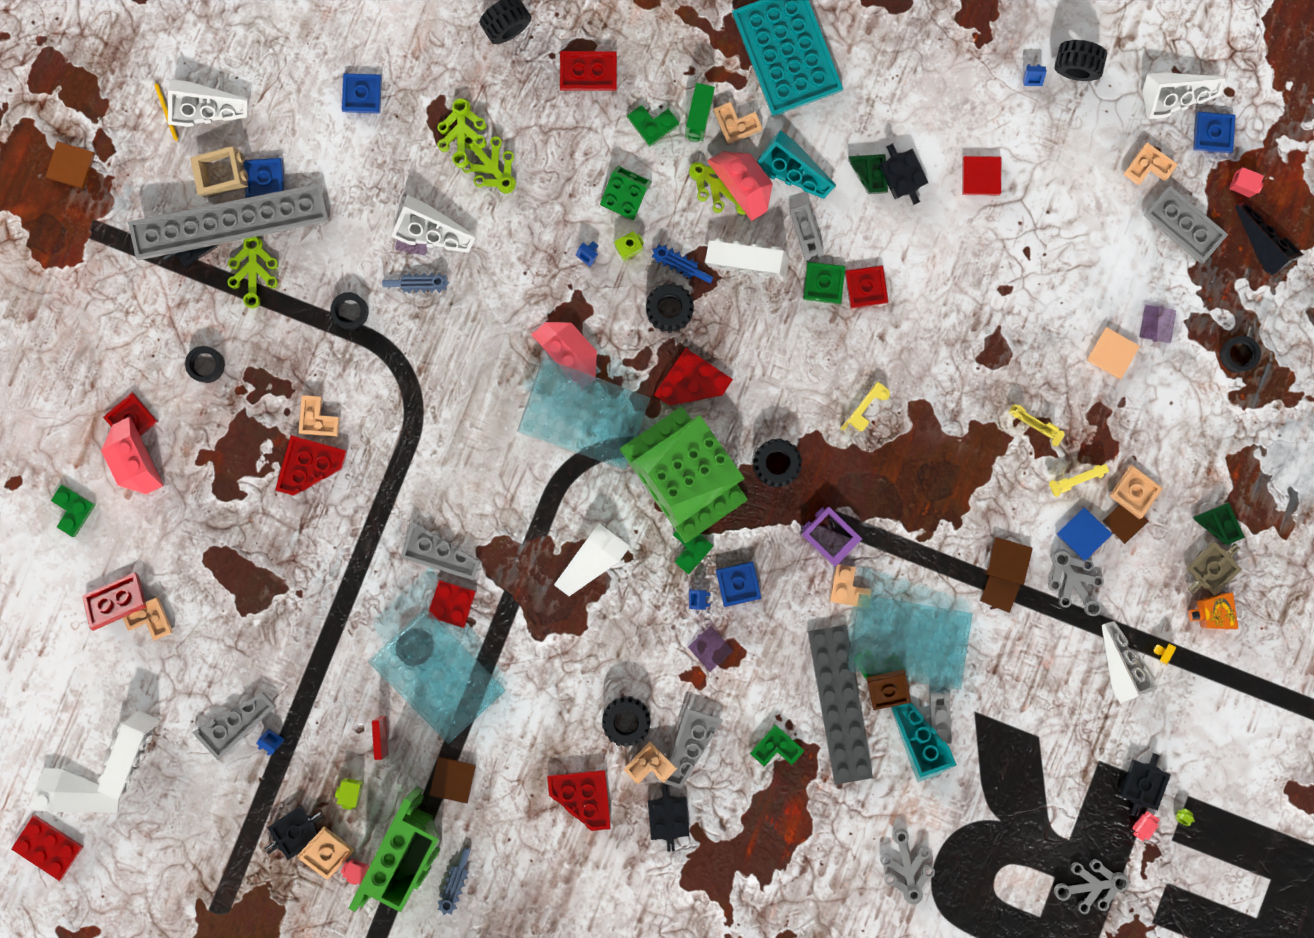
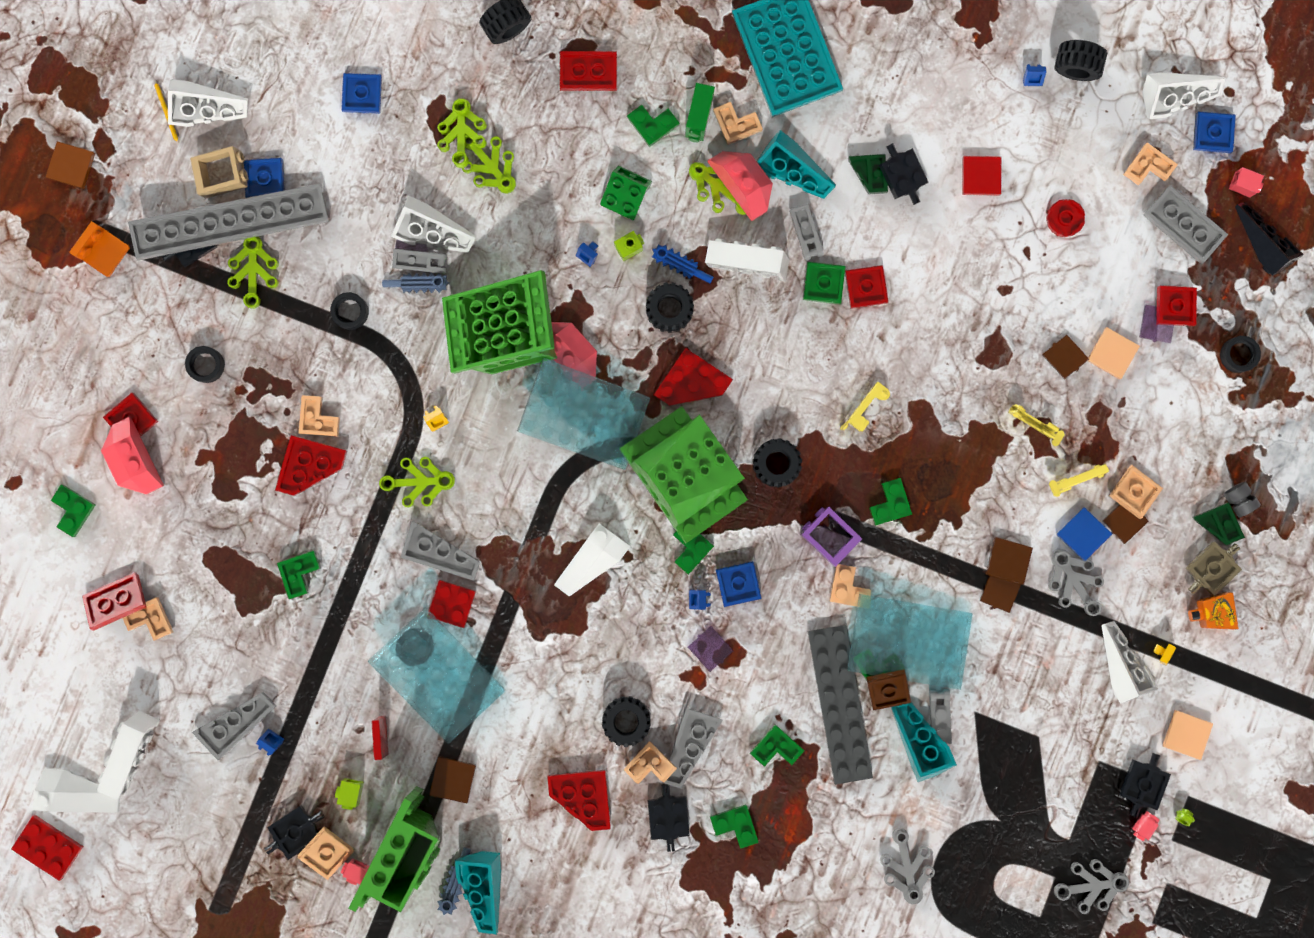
none -> orange bracket [69,221,130,277]
none -> green plate [277,551,321,600]
none -> lime plant [379,457,455,508]
none -> light grey plate [392,248,447,273]
none -> yellow tile [423,406,449,432]
none -> bright green wedge [442,270,557,375]
none -> teal wedge [455,851,501,935]
none -> green plate [710,804,759,849]
none -> green plate [869,478,912,526]
none -> reddish brown piece [1042,335,1089,380]
none -> red tile [1046,199,1085,238]
none -> red plate [1156,286,1197,326]
none -> light nougat tile [1162,710,1213,760]
none -> flat silver wheel [1223,481,1261,517]

